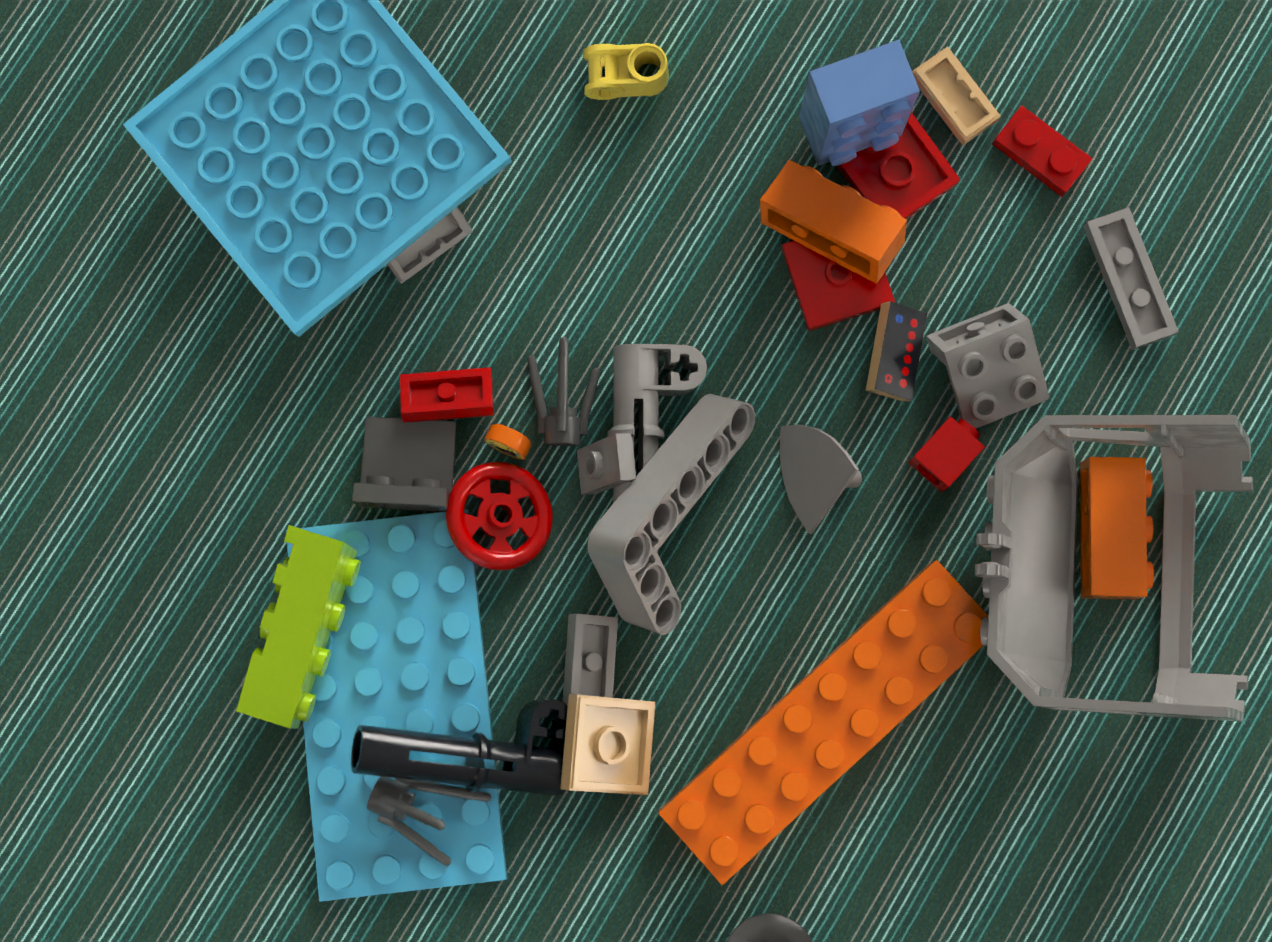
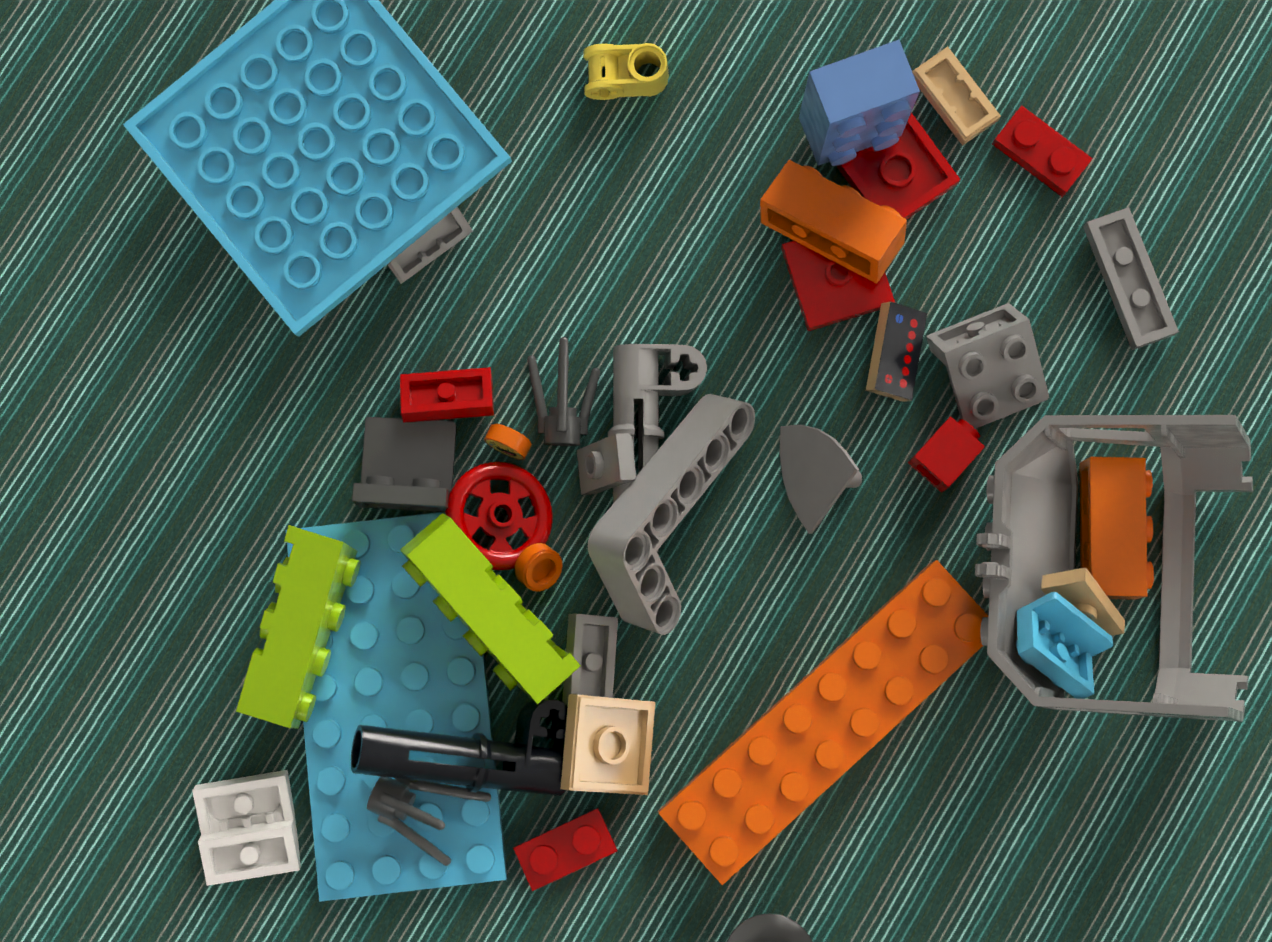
none -> white slope [192,770,301,886]
none -> lime wedge [400,513,581,704]
none -> red plate [513,807,618,891]
none -> orange tile [515,543,563,592]
none -> medium azure bracket [1016,592,1113,699]
none -> tan plate [1041,567,1125,636]

